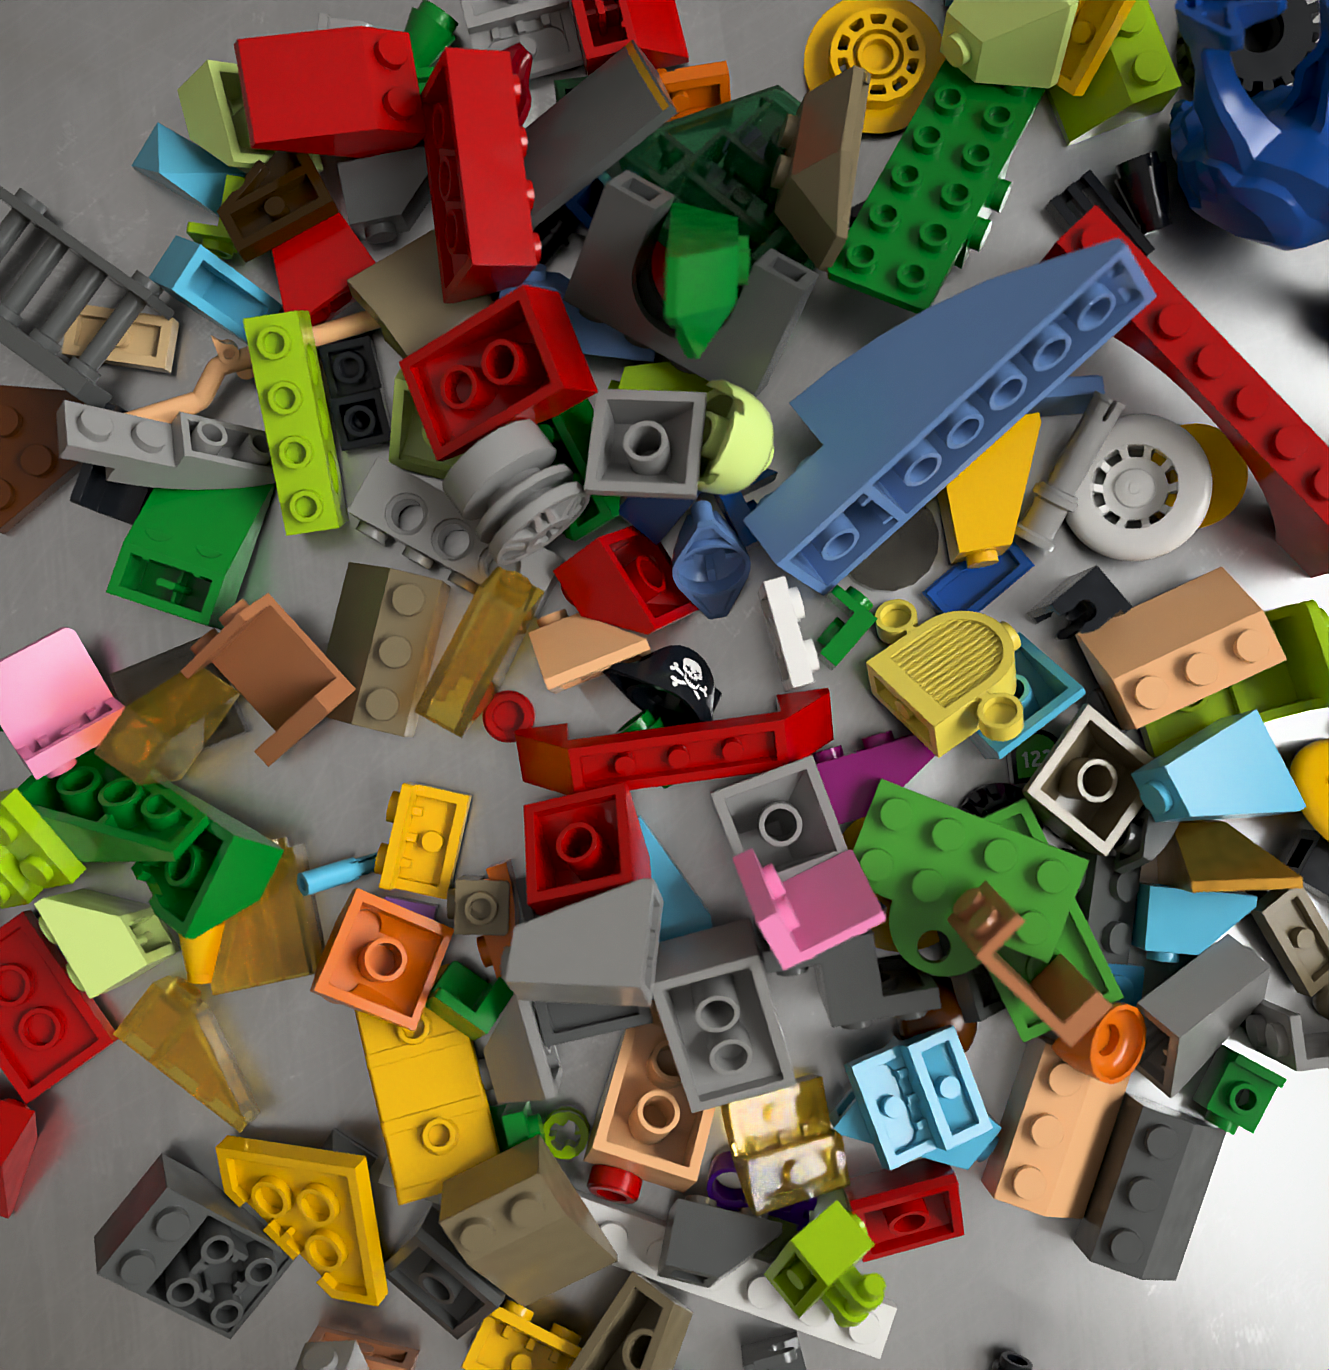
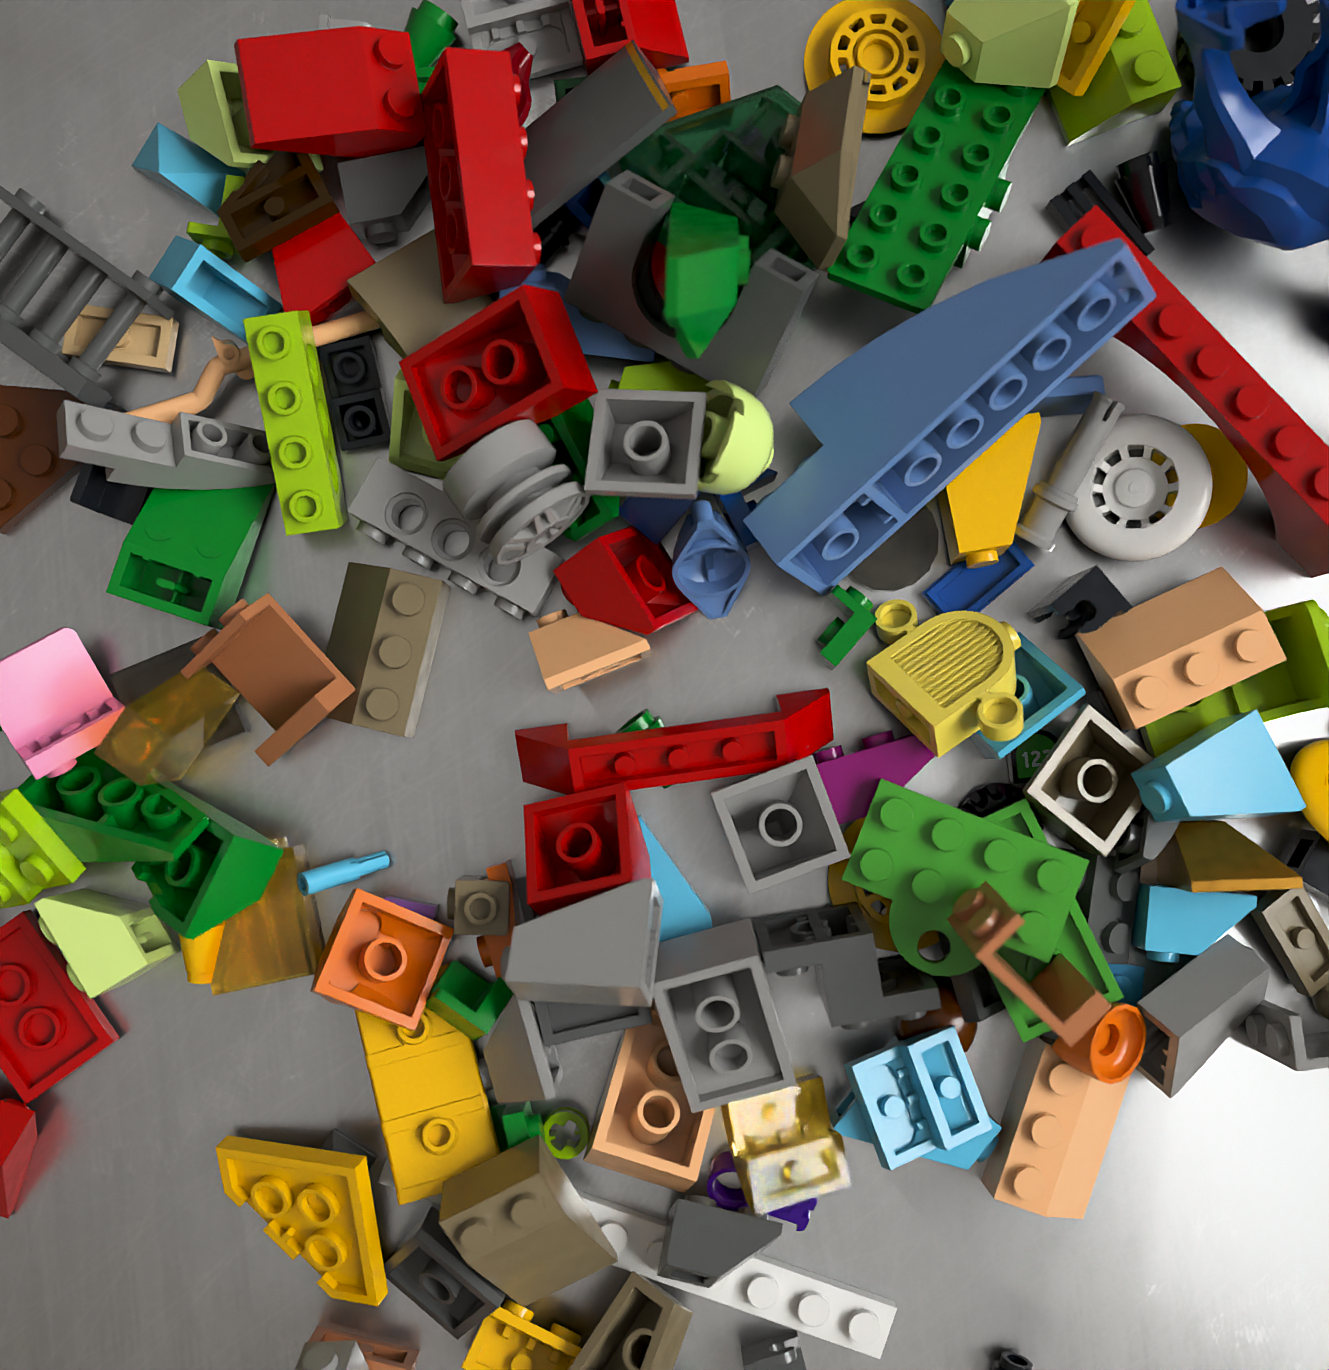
dark grey slope [94,1153,297,1339] -> none
clear yellow slope [113,975,260,1133] -> none
yellow bracket [374,782,472,900] -> none
clear yellow slope [414,566,545,738] -> none
red tile [482,690,536,743] -> none
red tile [587,1165,643,1204] -> none
black hat [603,645,722,727] -> none
bright pink bracket [732,848,886,970] -> none
white plate [757,576,820,692] -> none
lime brick [764,1200,886,1328] -> none
red slope [841,1158,965,1263] -> none
dark grey slope [1073,1092,1226,1281] -> none
green brick [1192,1044,1287,1135] -> none

